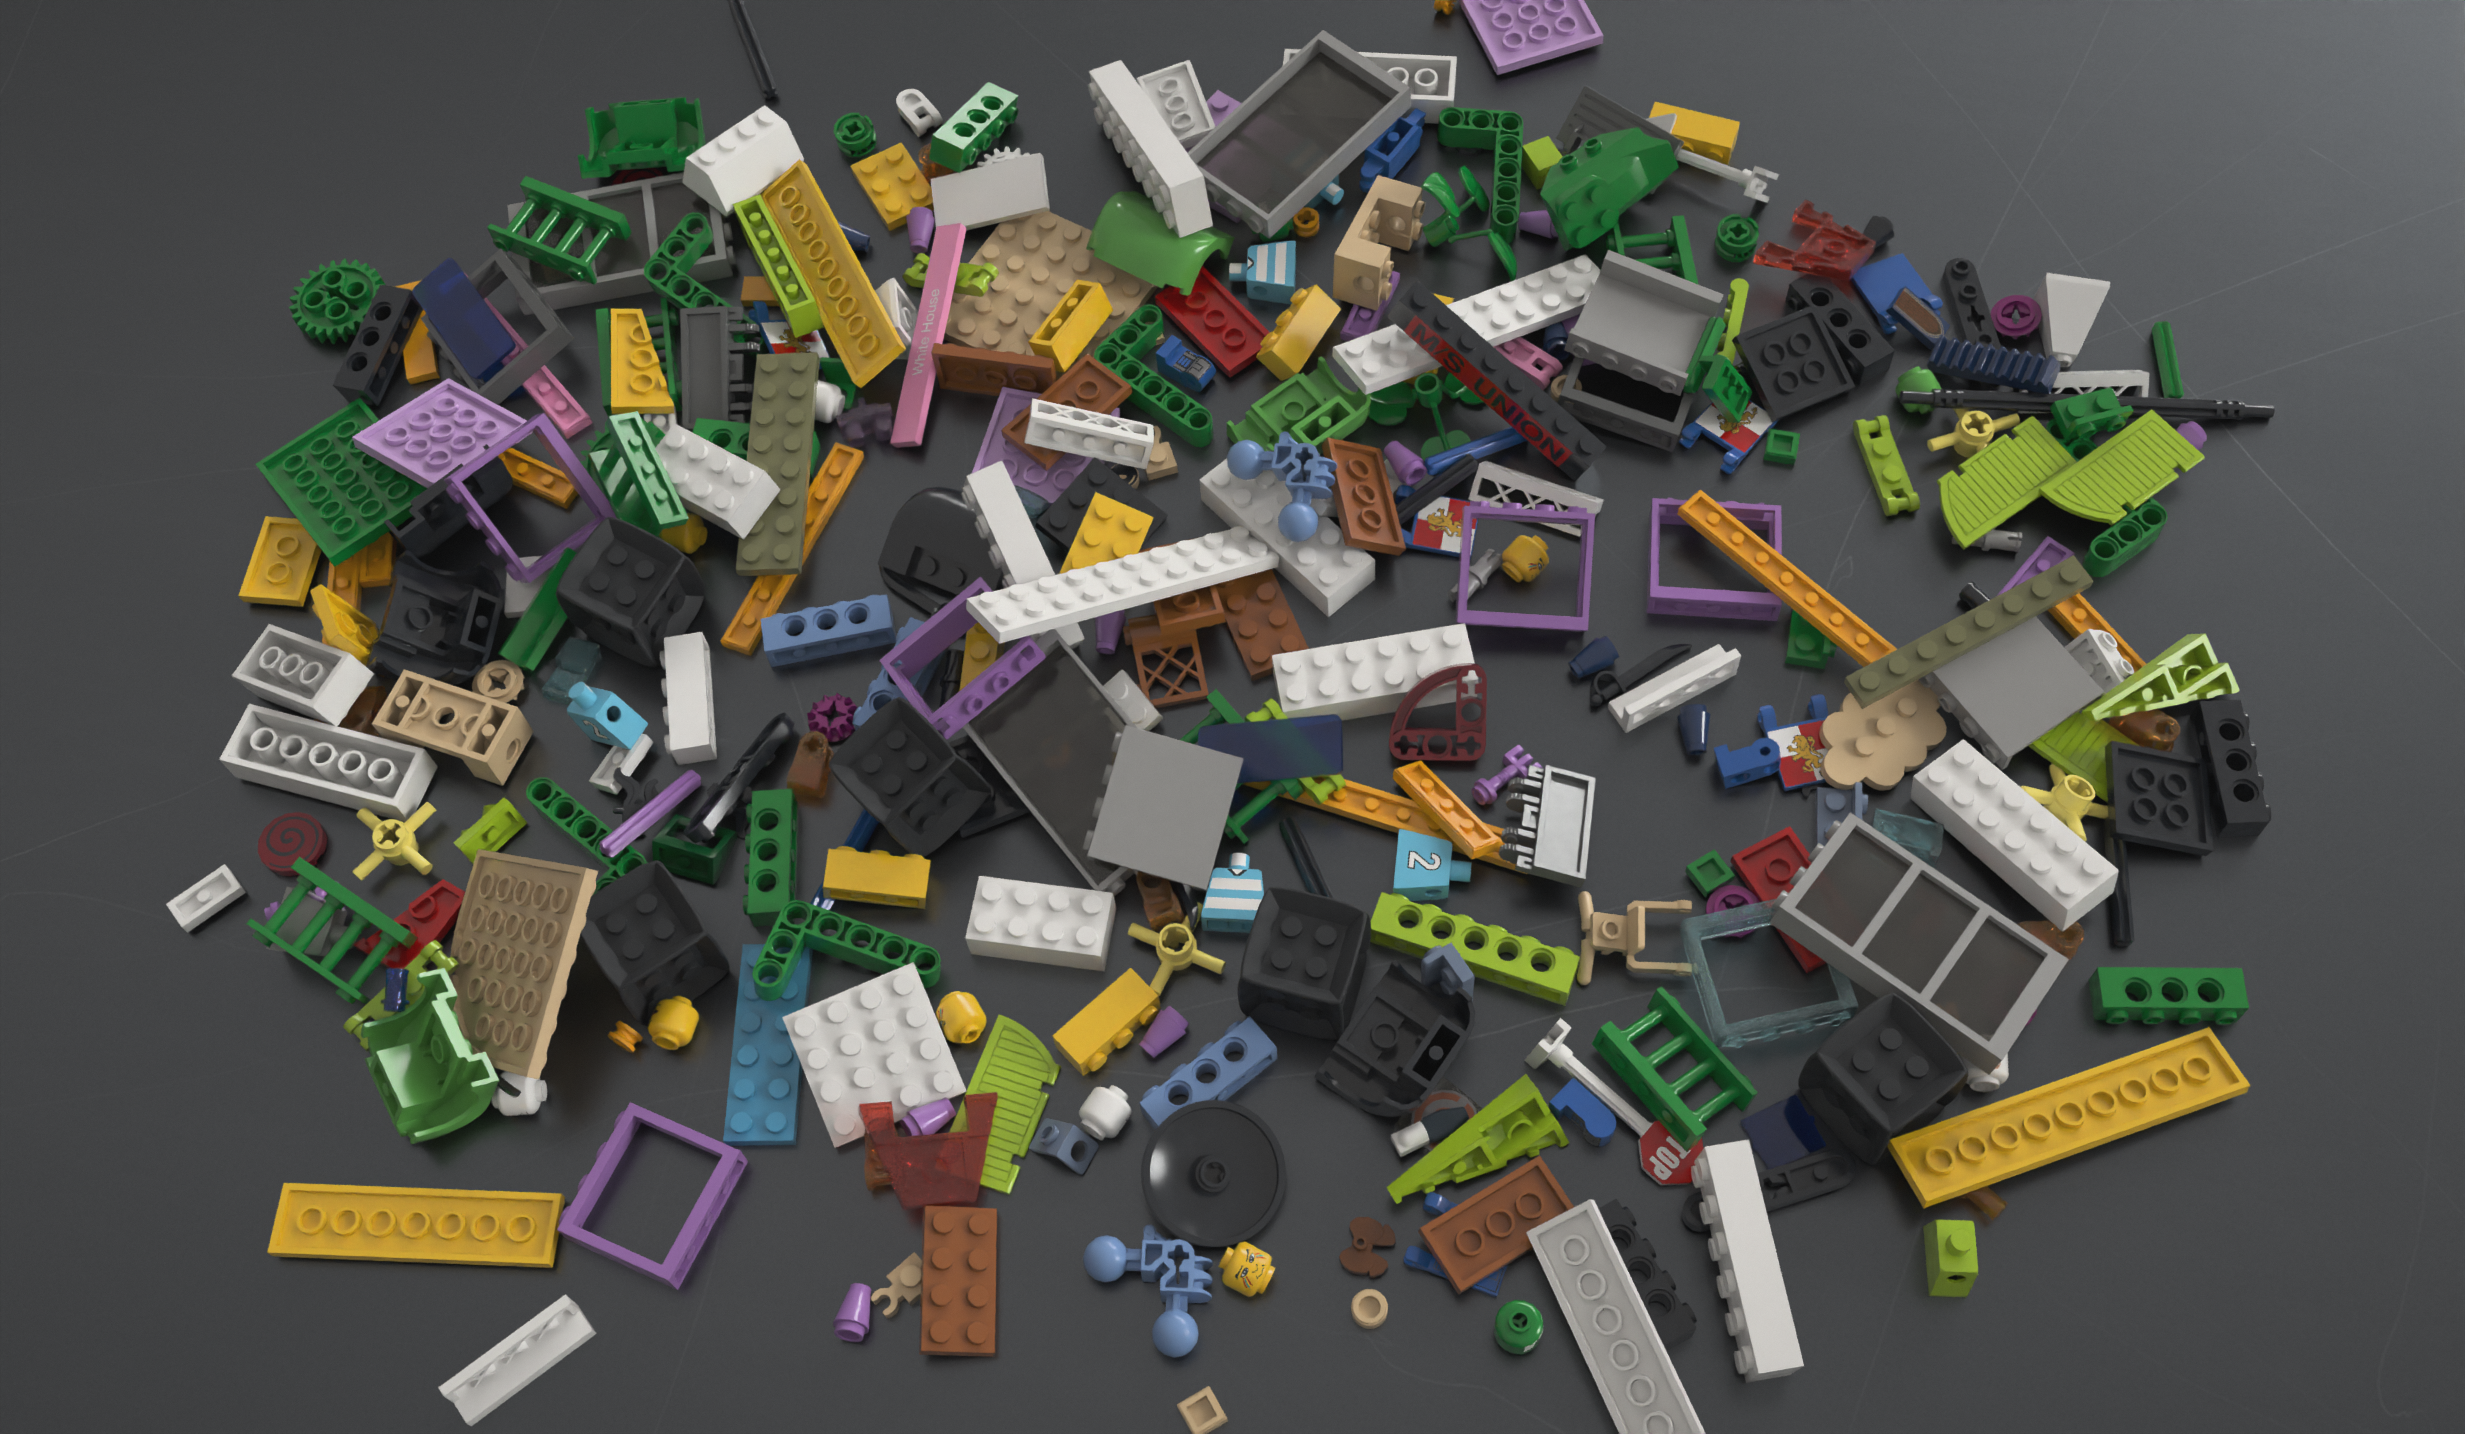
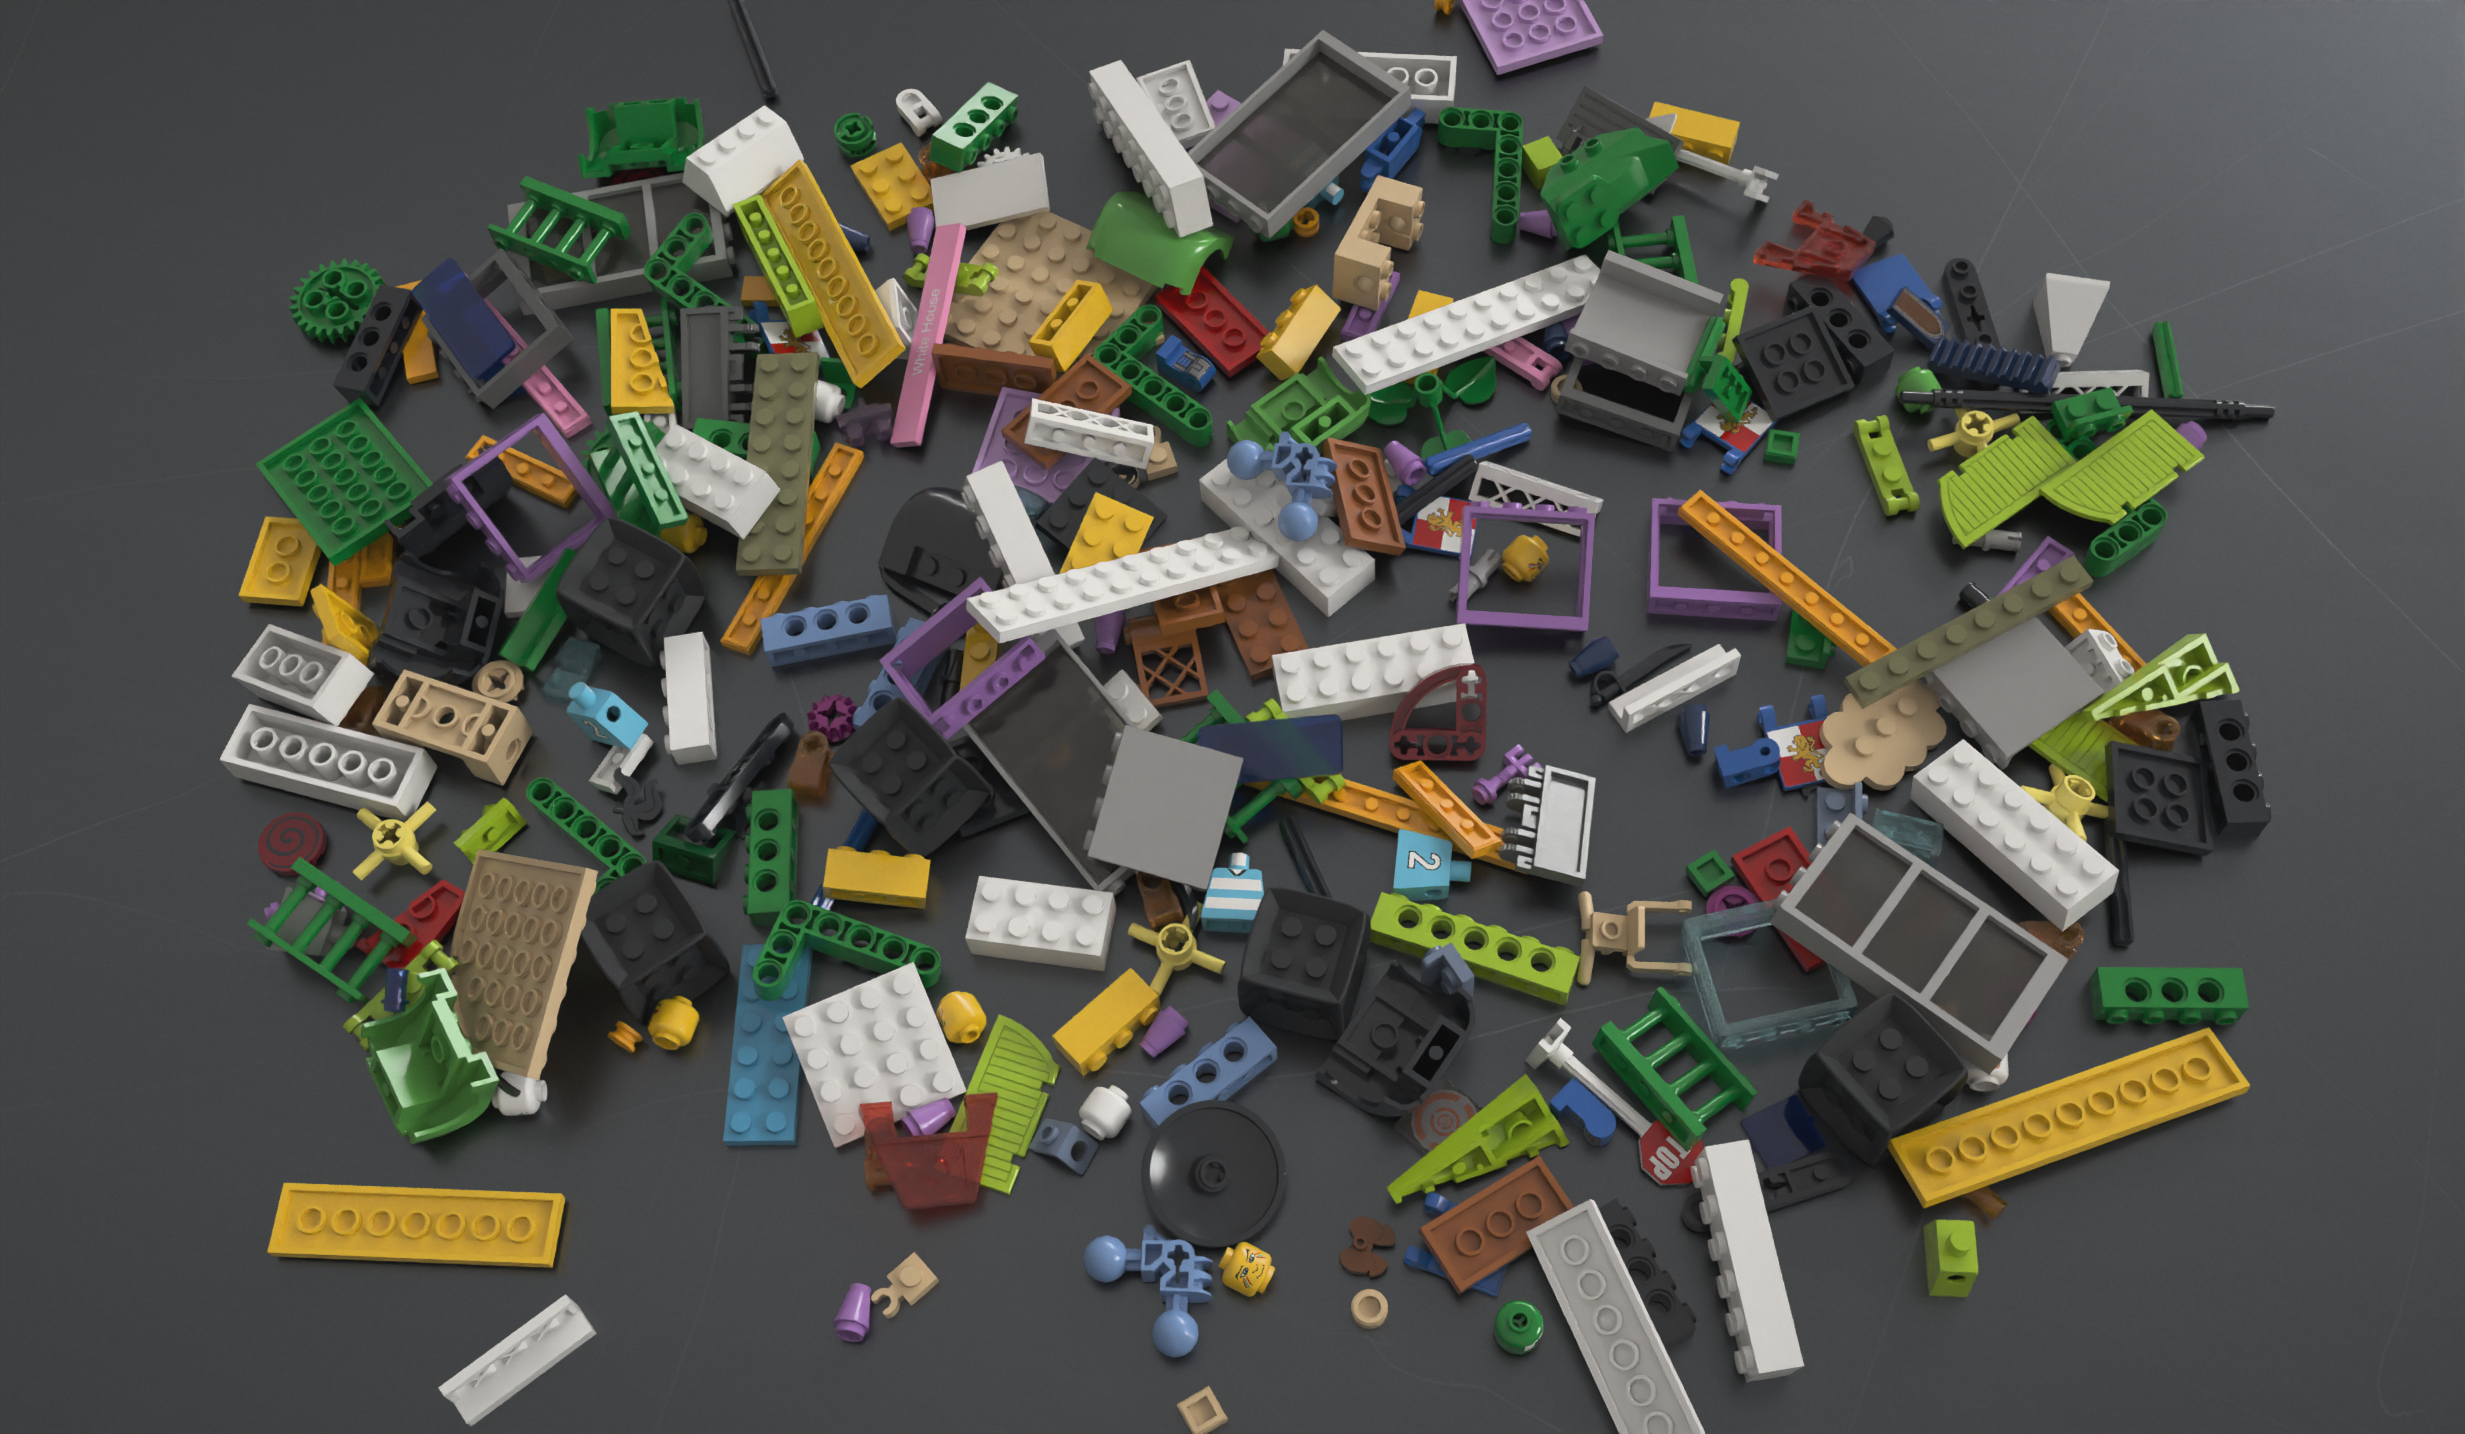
white plate [166,864,246,933] -> none
lavender plate [352,378,533,488] -> none
medium lavender window [557,1102,748,1290] -> none
medium lavender axle [599,770,701,858] -> none
dark orange plate [919,1205,997,1357] -> none
medium azure torso [1229,241,1296,305] -> none
black brick [1388,280,1607,481] -> none
piece [1391,1107,1469,1157] -> none
green plant [1421,166,1517,282] -> none
green wheel [1714,214,1759,262] -> none
magenta gear [1990,295,2042,340] -> none

